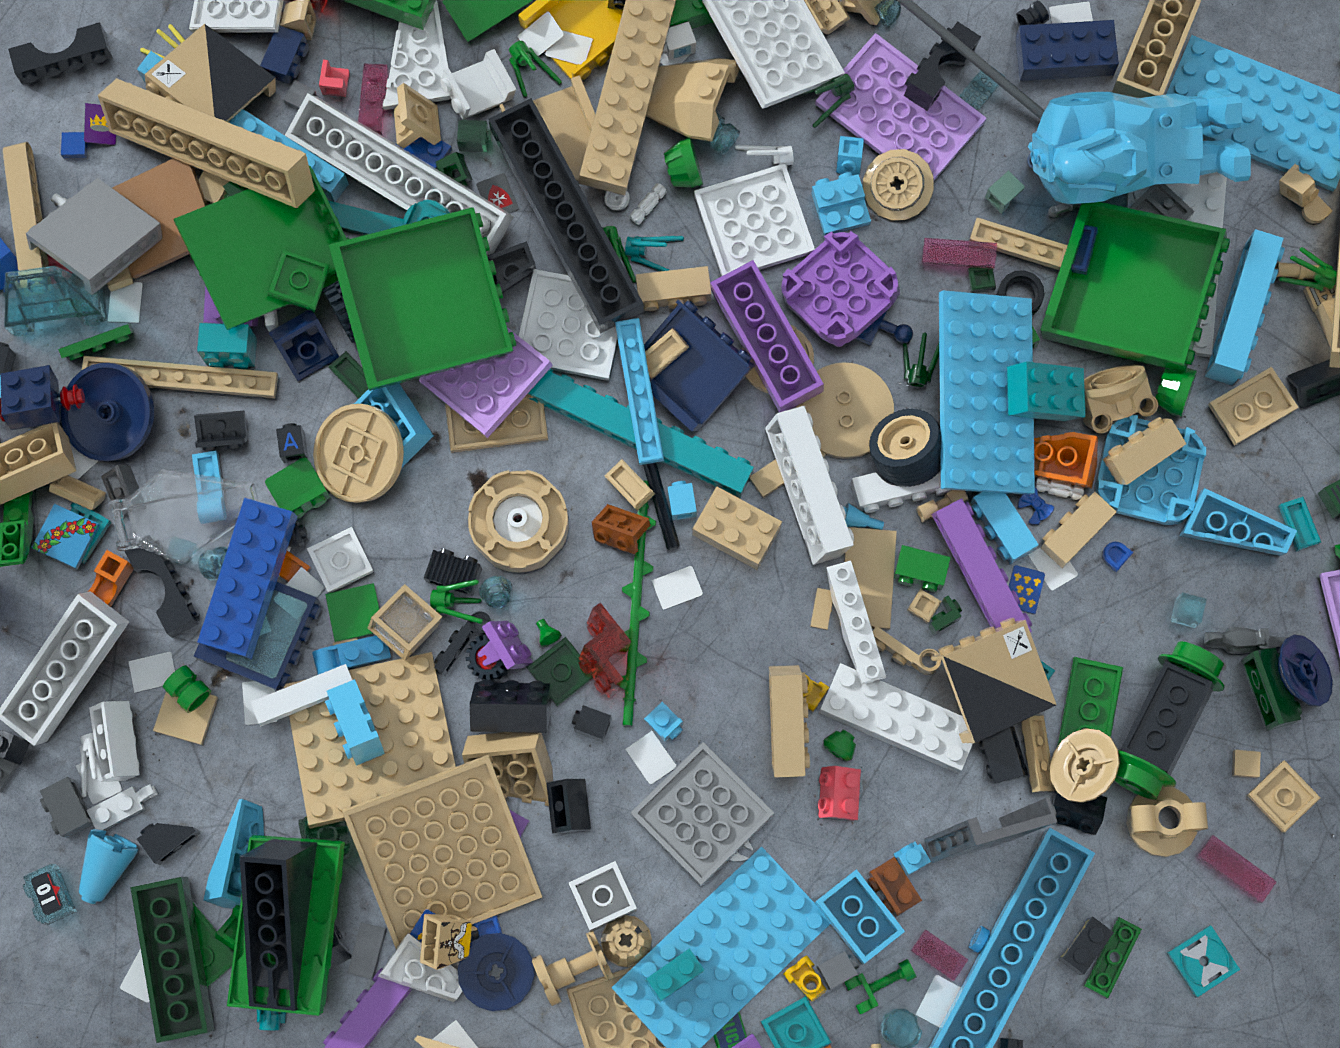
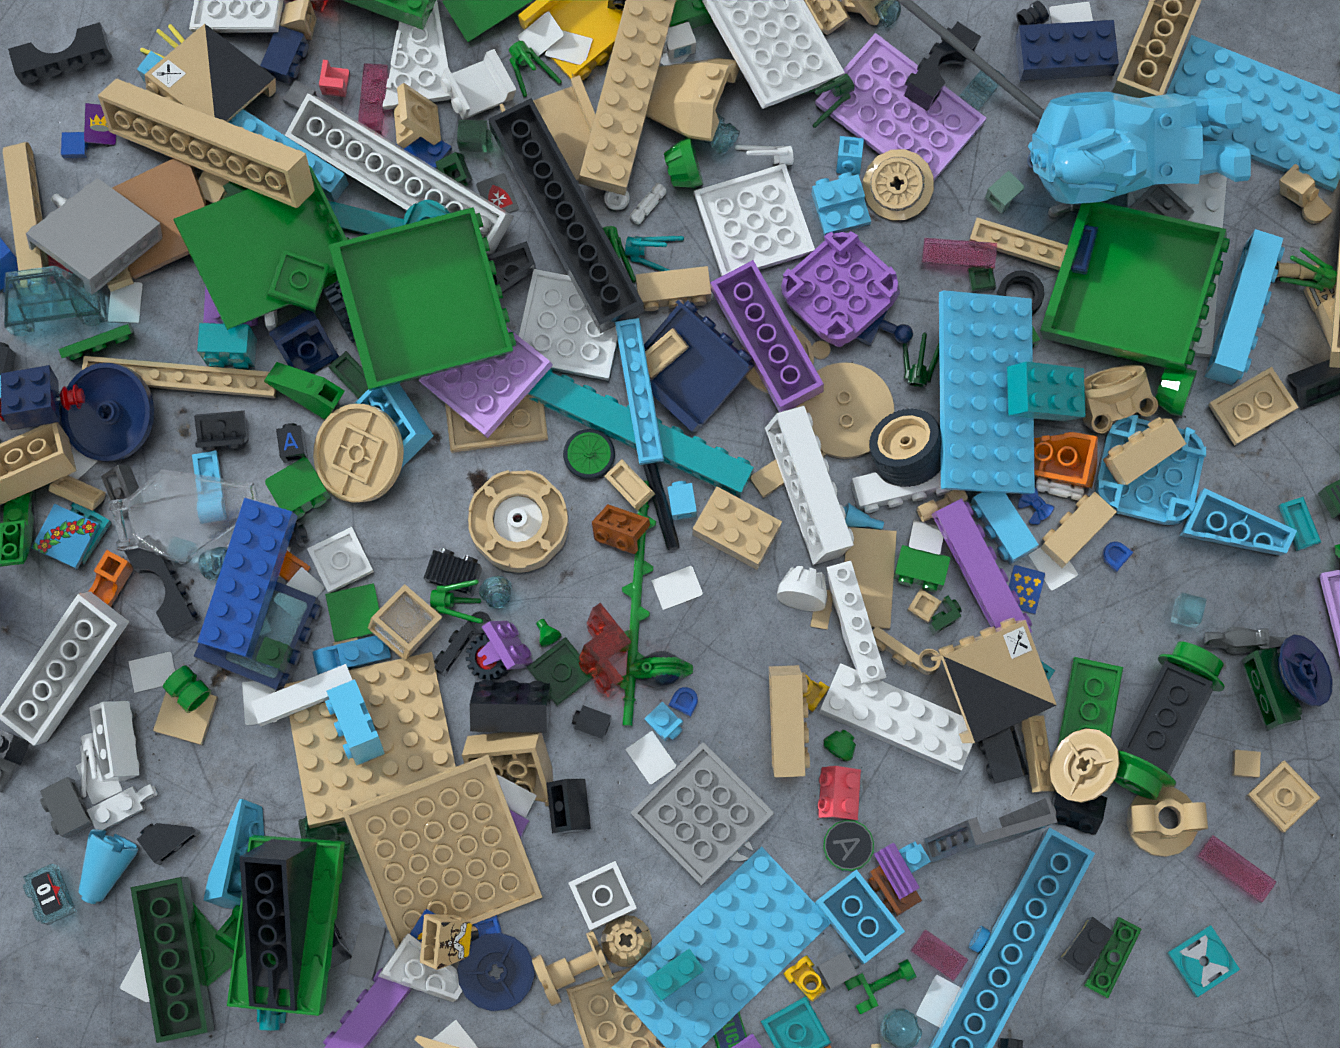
none -> dark green brick [256,637,293,673]
none -> green slope [264,362,345,420]
none -> white sticker [497,775,537,818]
none -> green wheel [563,429,615,479]
none -> green hat [628,651,693,688]
none -> blue tile [668,687,698,717]
none -> white piece [777,566,827,611]
none -> tan piece [812,341,830,359]
none -> black tile [823,820,874,871]
none -> medium lavender tile [874,842,919,900]
none -> white sticker [909,520,943,555]

